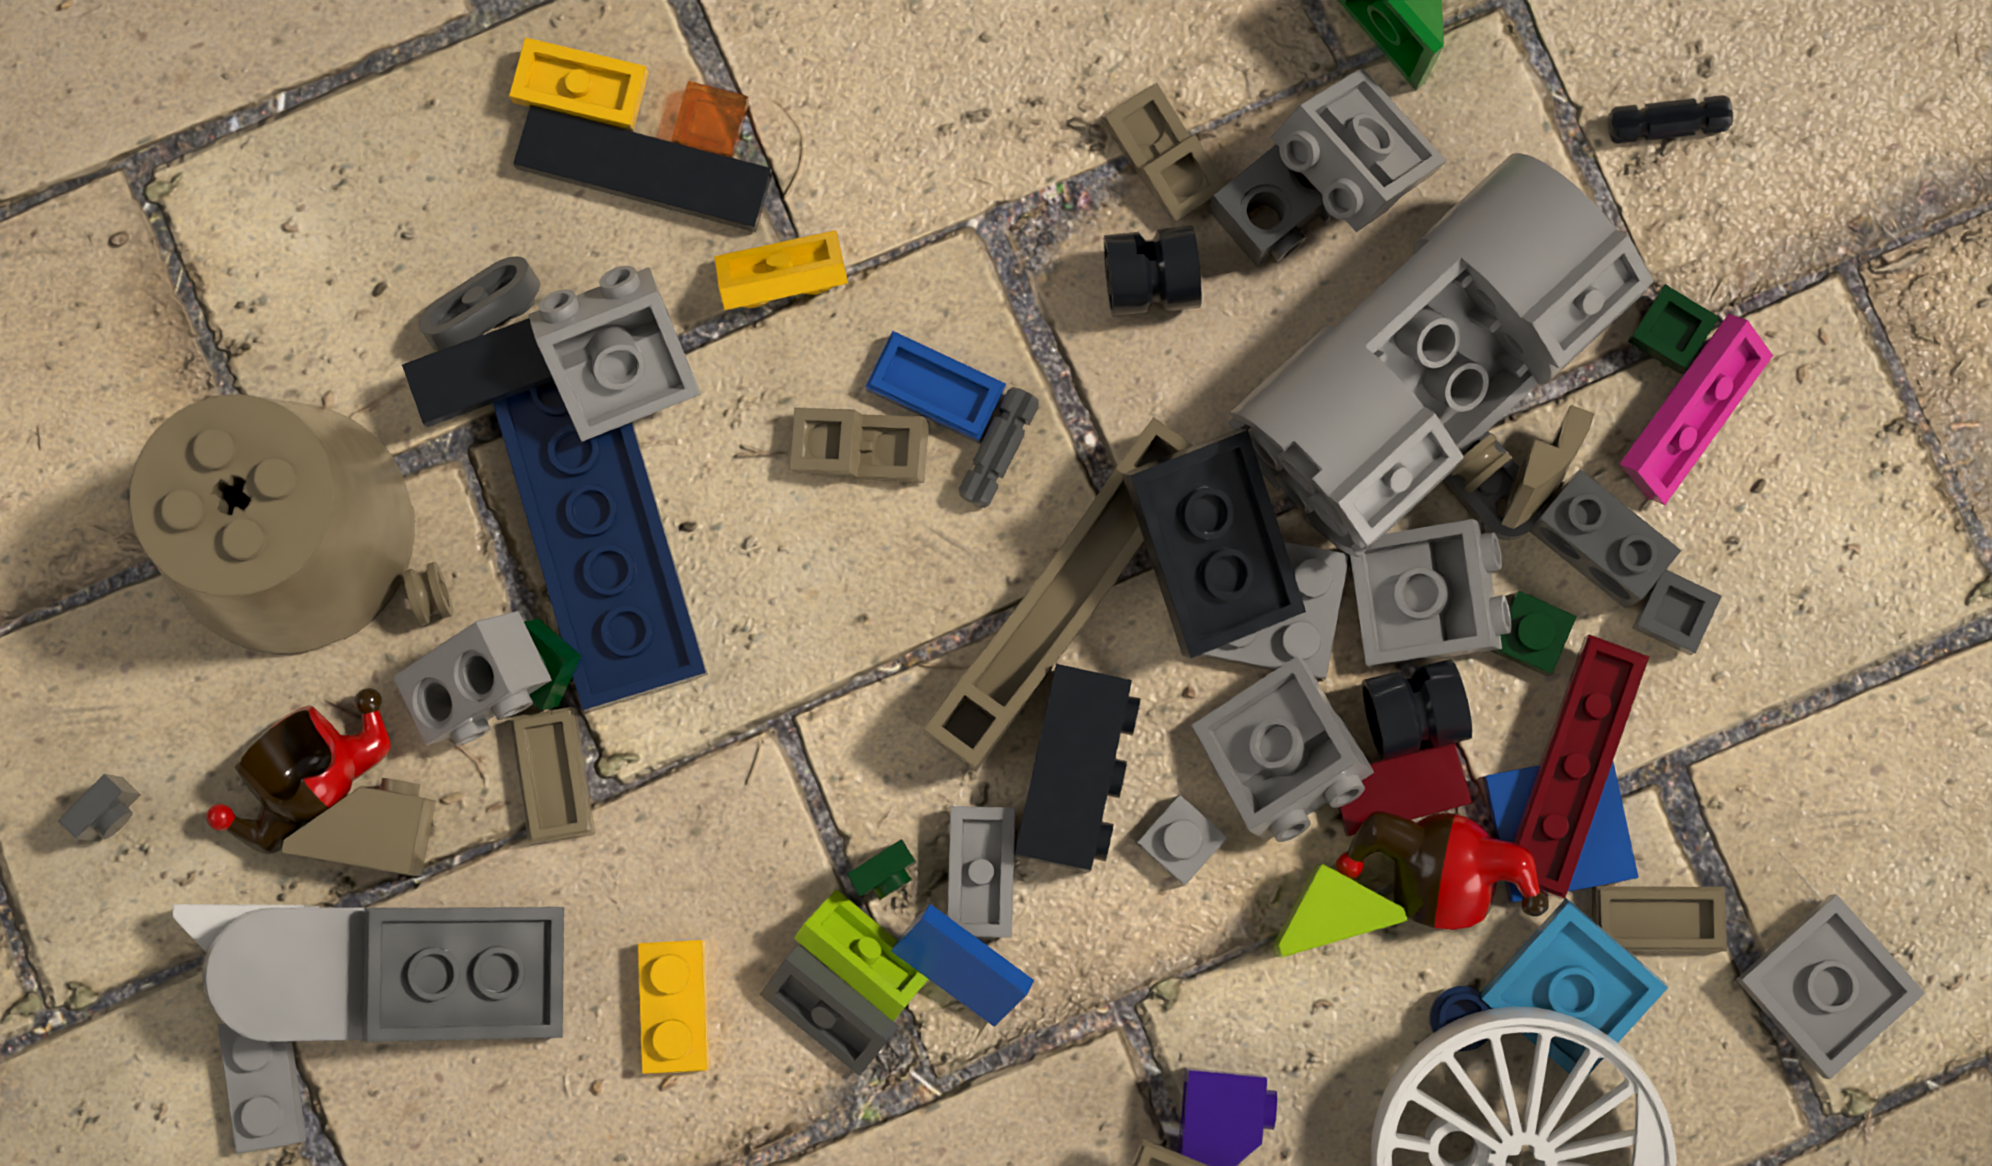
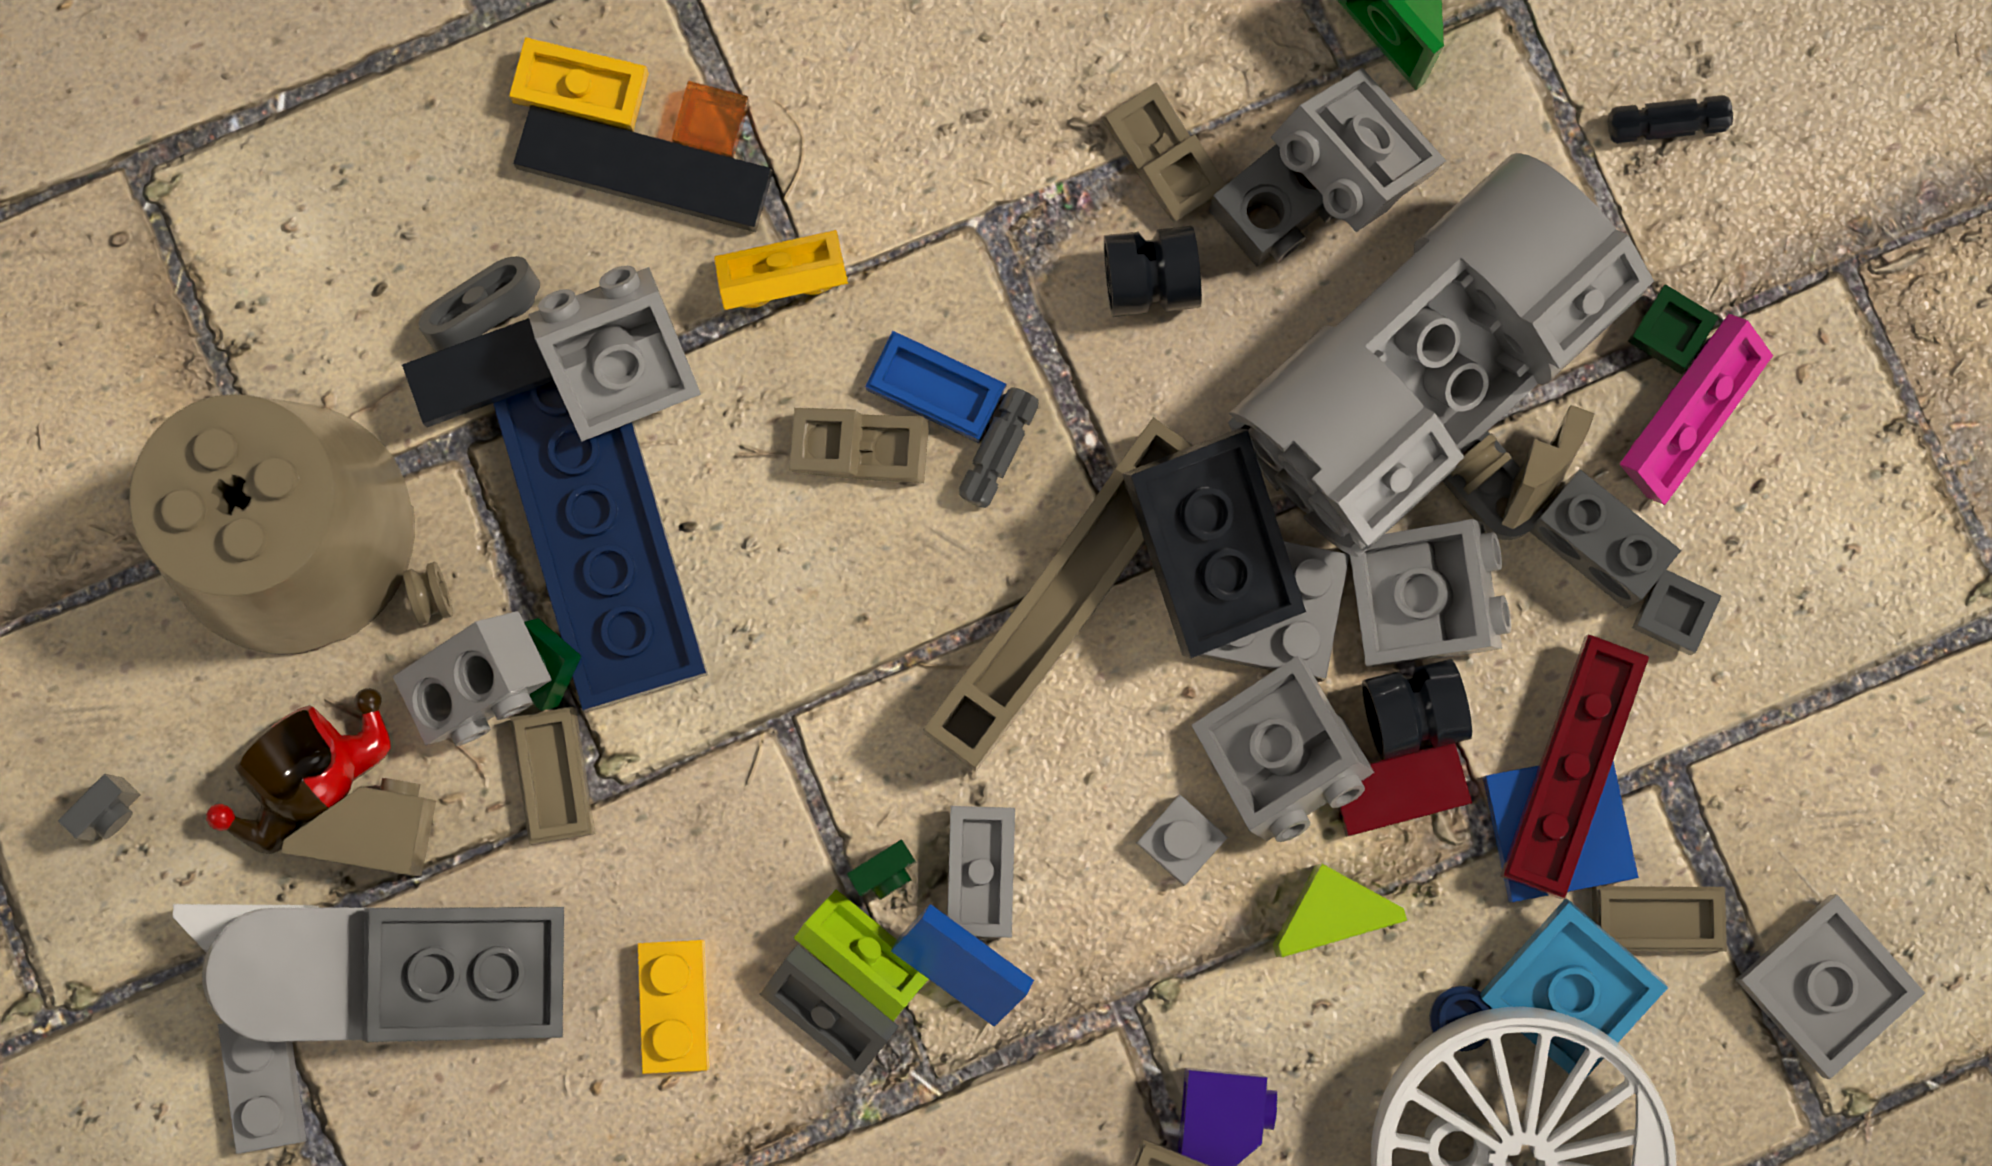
black brick [1014,664,1141,872] -> none
piece [1335,811,1549,930] -> none
dark green plate [1491,590,1577,676] -> none

